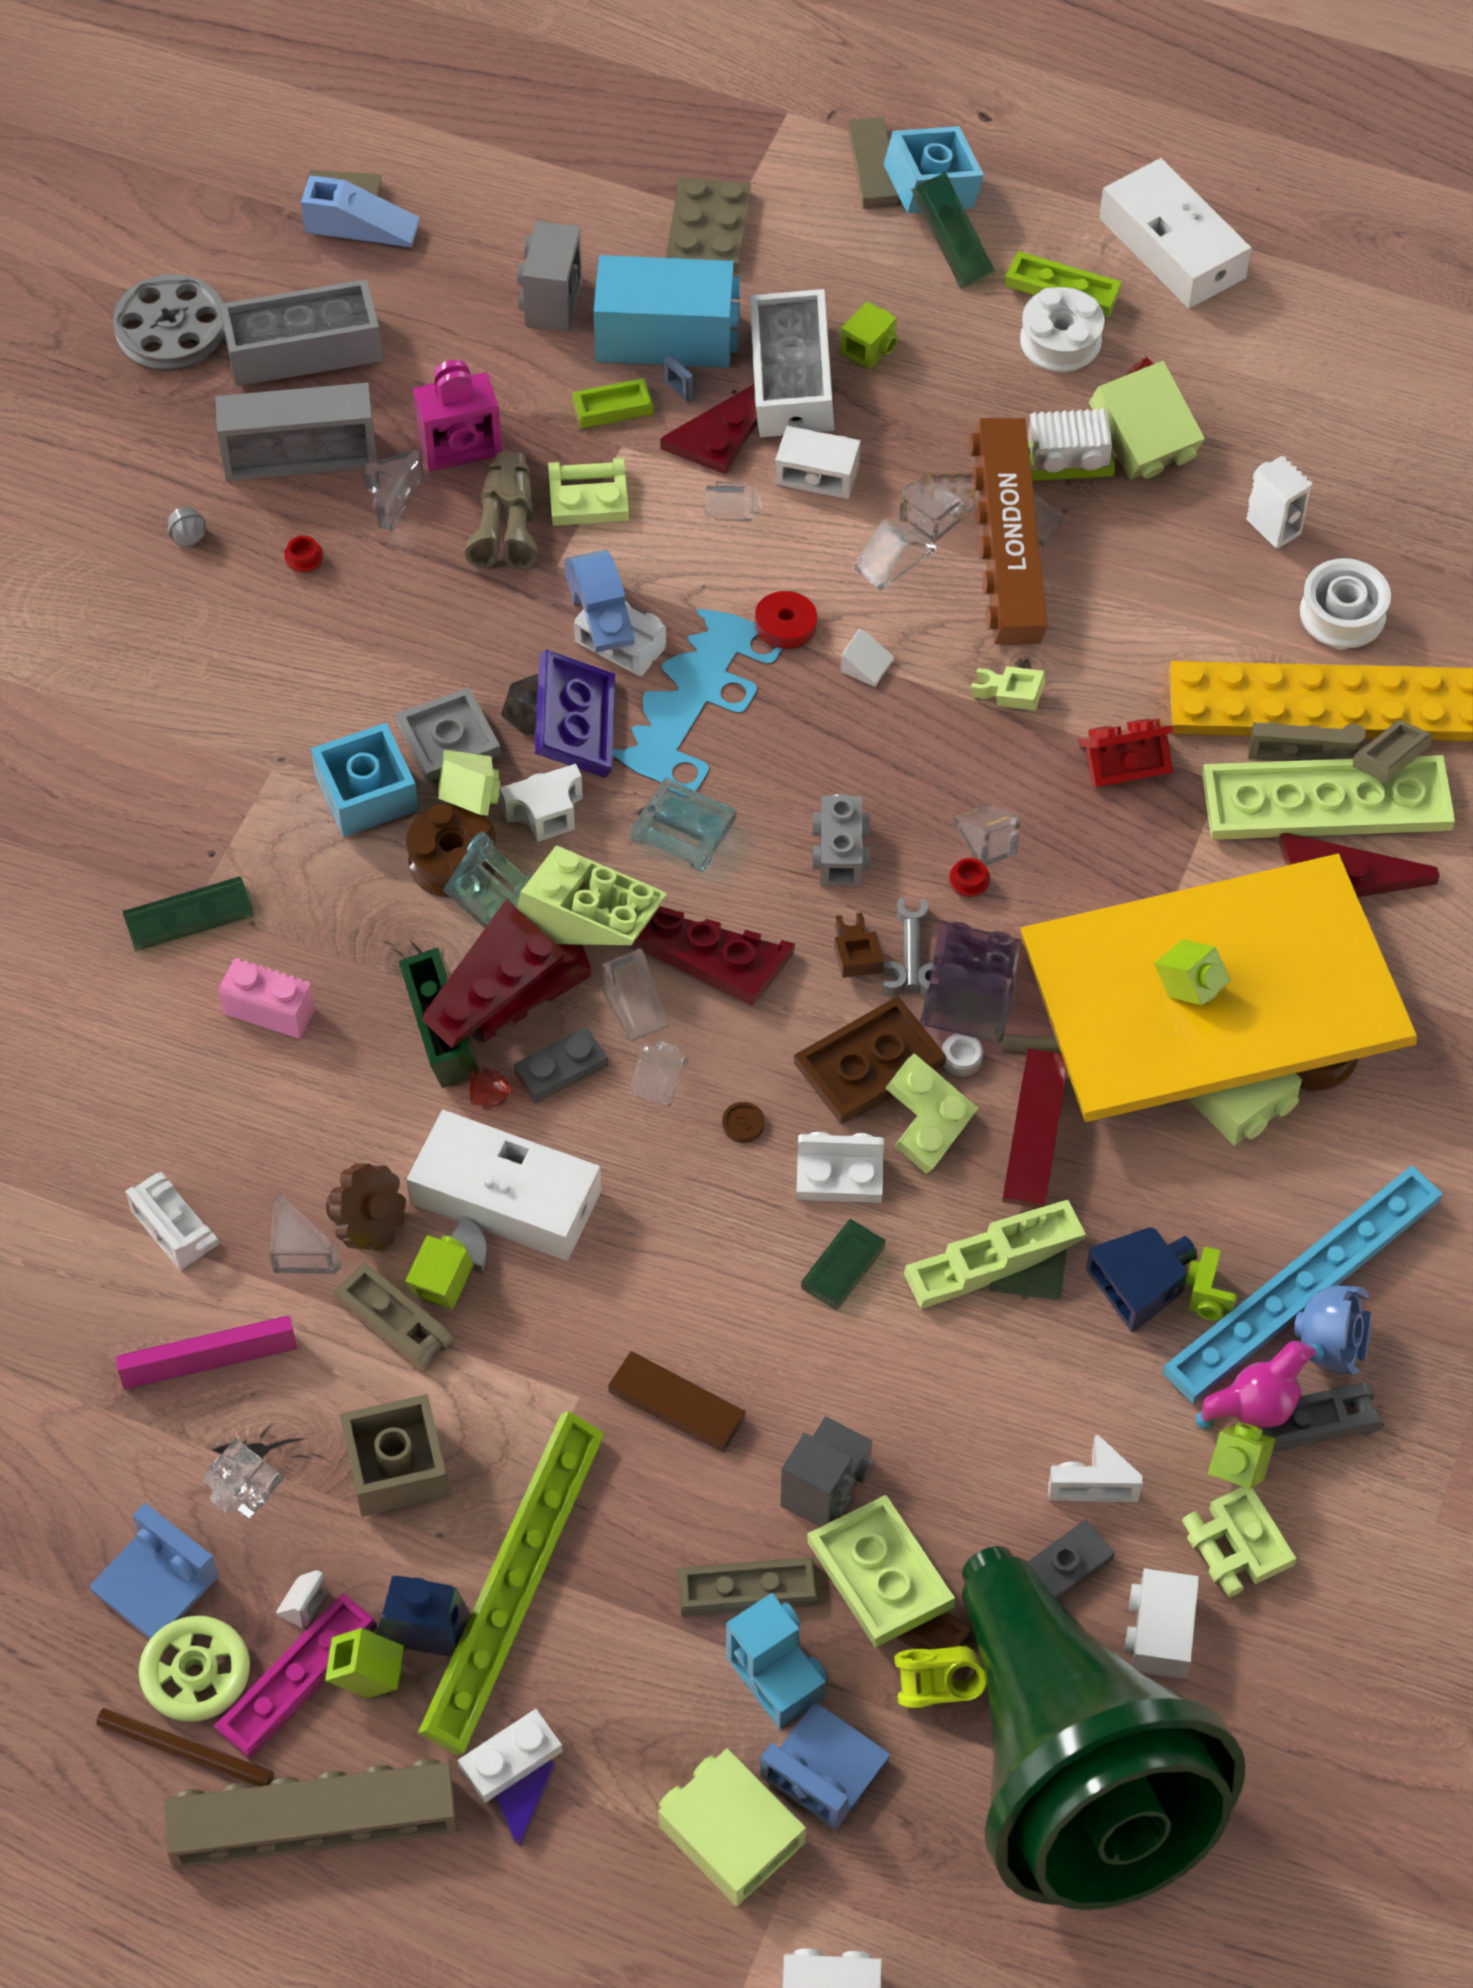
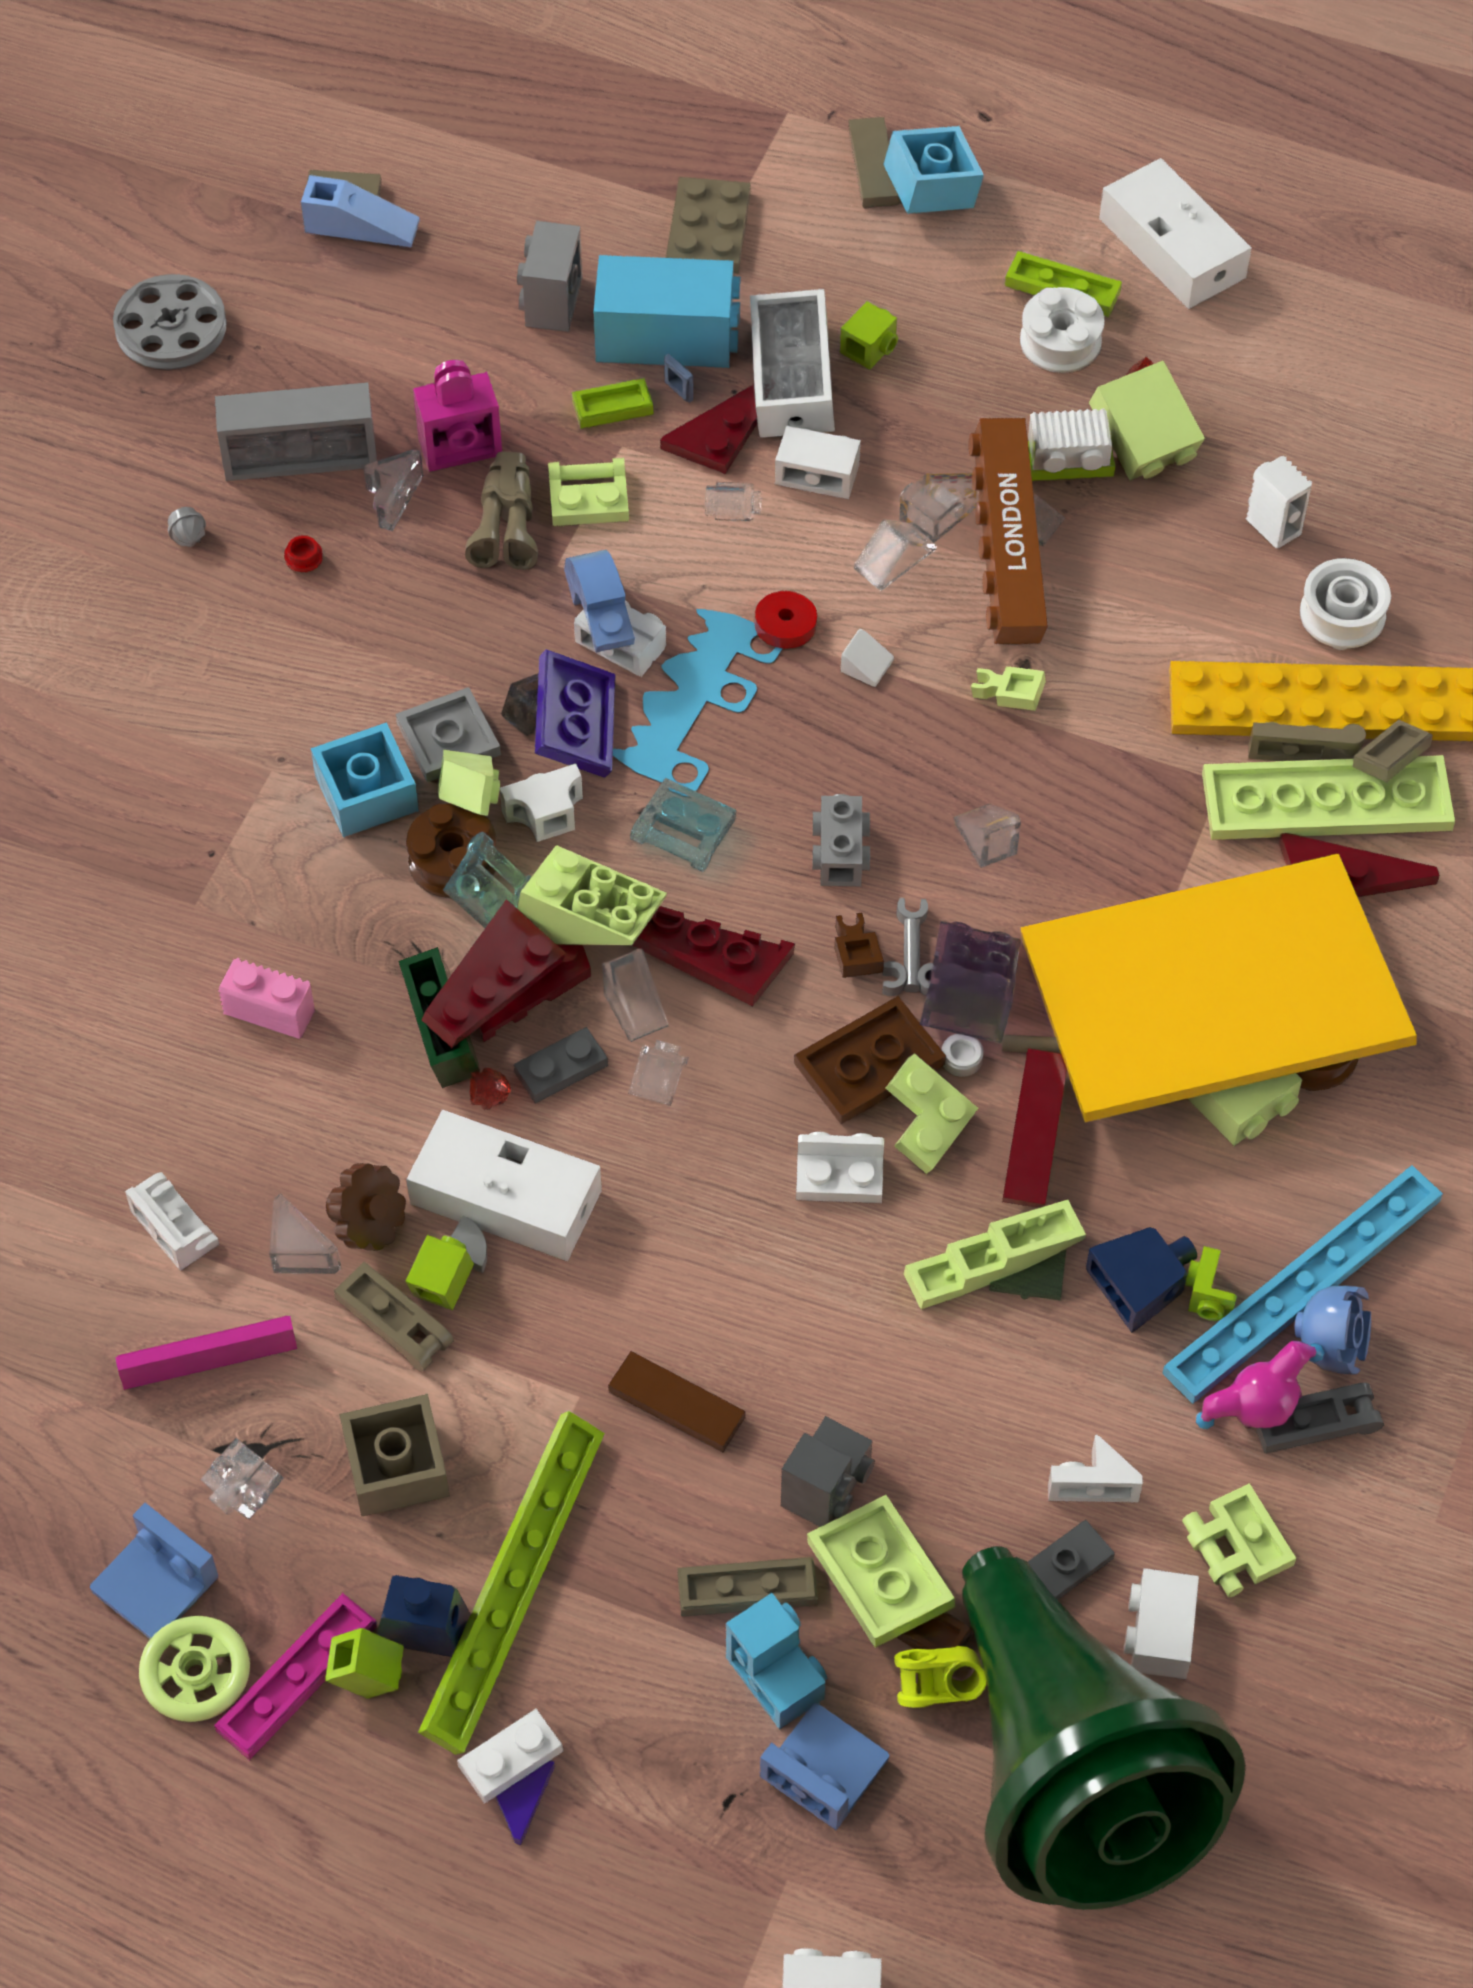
reddish brown bar [96,1708,274,1786] -> none
clear green tile [122,876,254,951] -> none
dark tan brick [164,1759,457,1869] -> none
light grey brick [219,279,383,386] -> none
white slope [276,1570,327,1629] -> none
yellowish green brick [658,1748,806,1907] -> none
reddish brown piece [722,1102,765,1143] -> none
clear green tile [801,1219,886,1310] -> none
clear green tile [911,172,995,289] -> none
red plate [949,857,990,897] -> none
red bracket [1078,718,1174,787] -> none
lime brick [1154,939,1231,1005] -> none
lime brick [1208,1422,1276,1489] -> none

